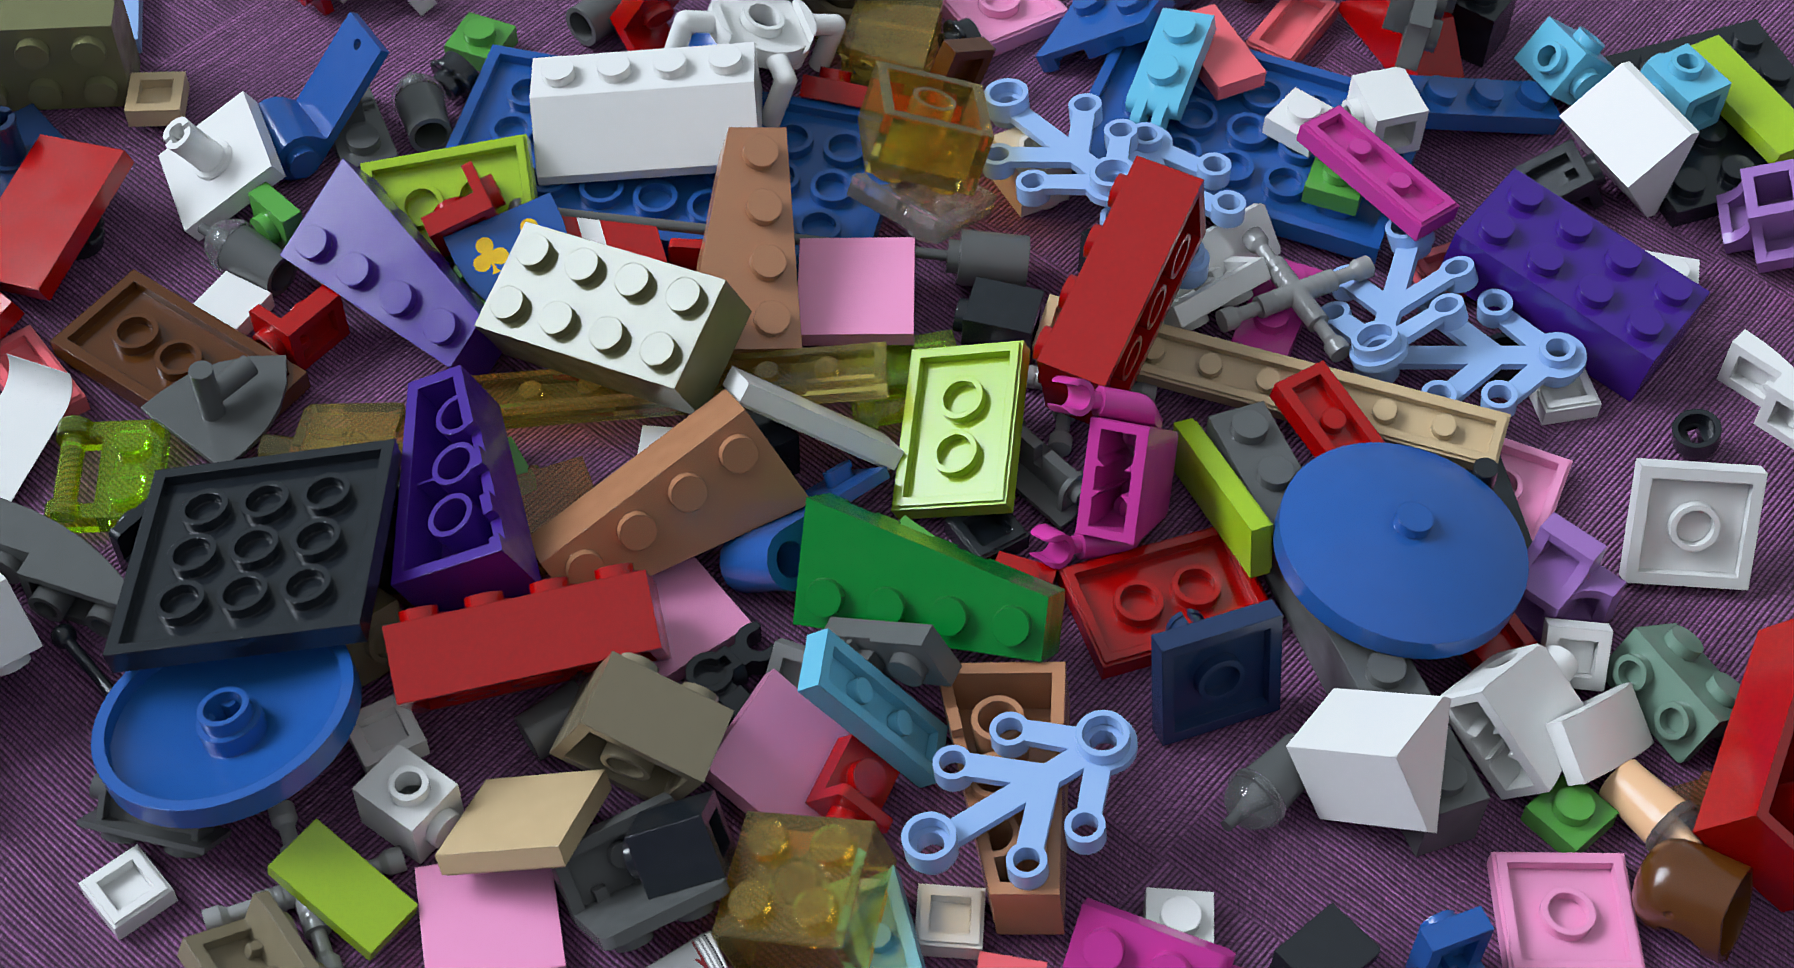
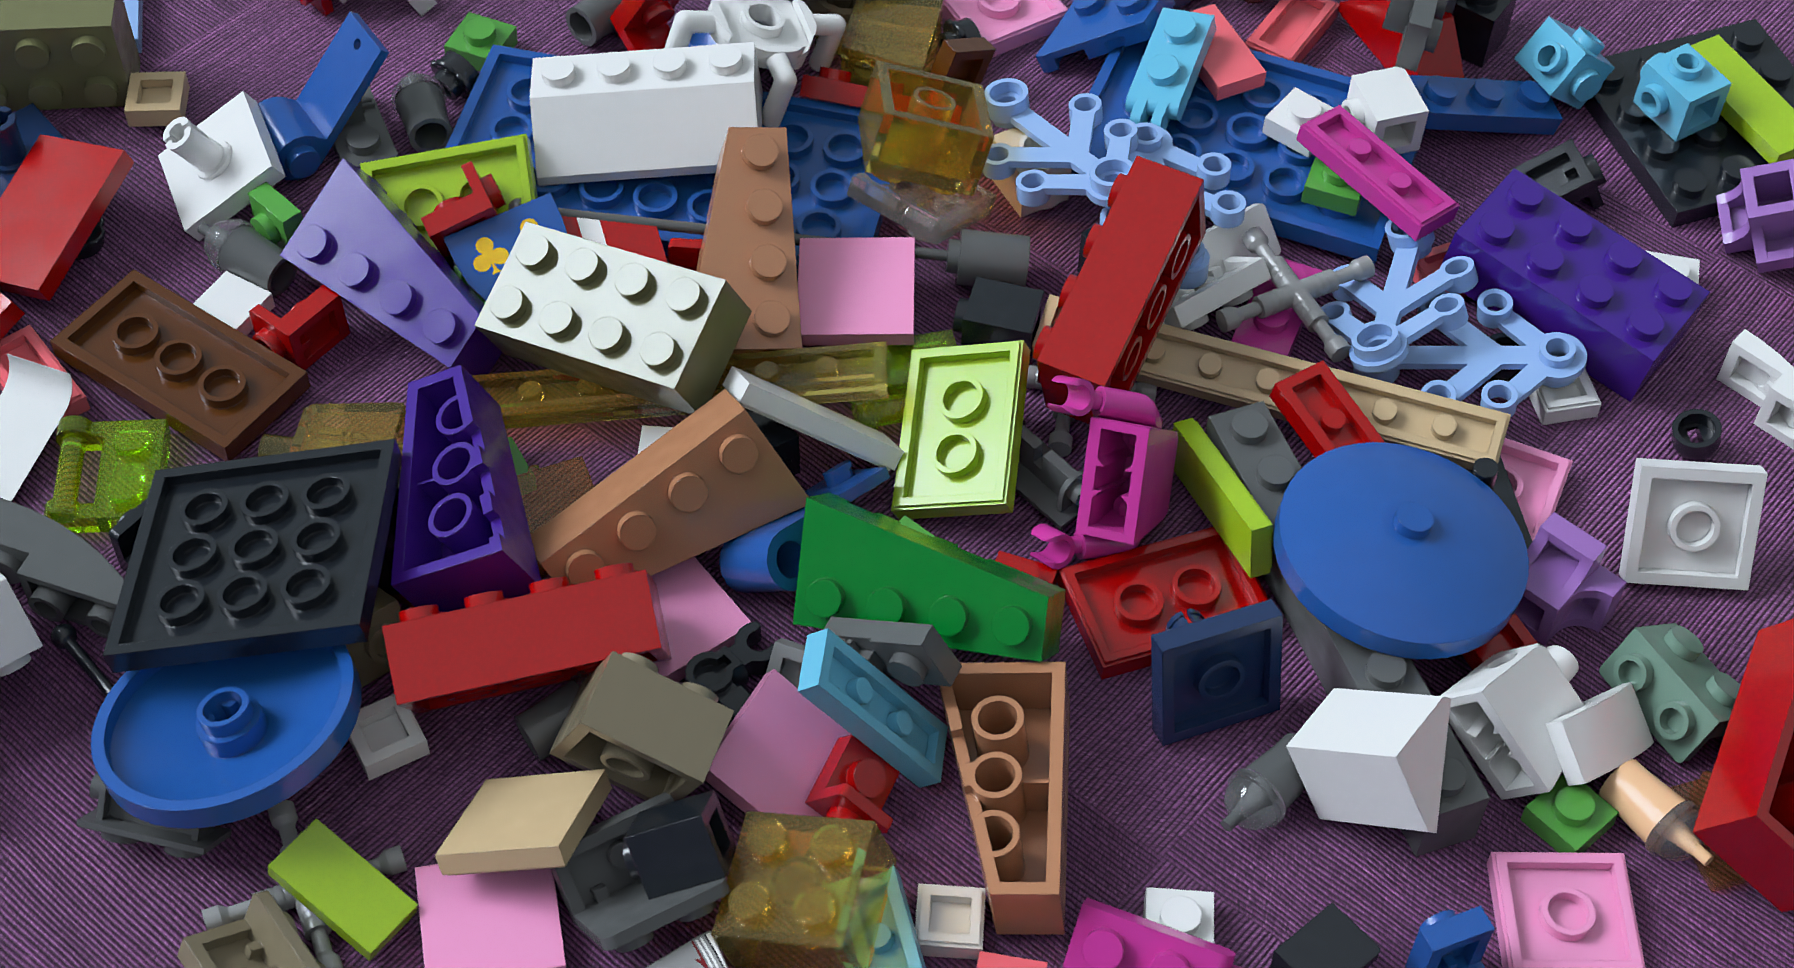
white tile [78,844,178,941] -> none
dark grey shield [141,355,288,463] -> none
white brick [352,743,464,865] -> none
light blue plant [901,710,1138,890] -> none
black tile [944,513,1030,560] -> none
white plate [1541,617,1613,692] -> none
white slope [1560,61,1700,217] -> none
reddish brown helmet [1632,838,1753,964] -> none

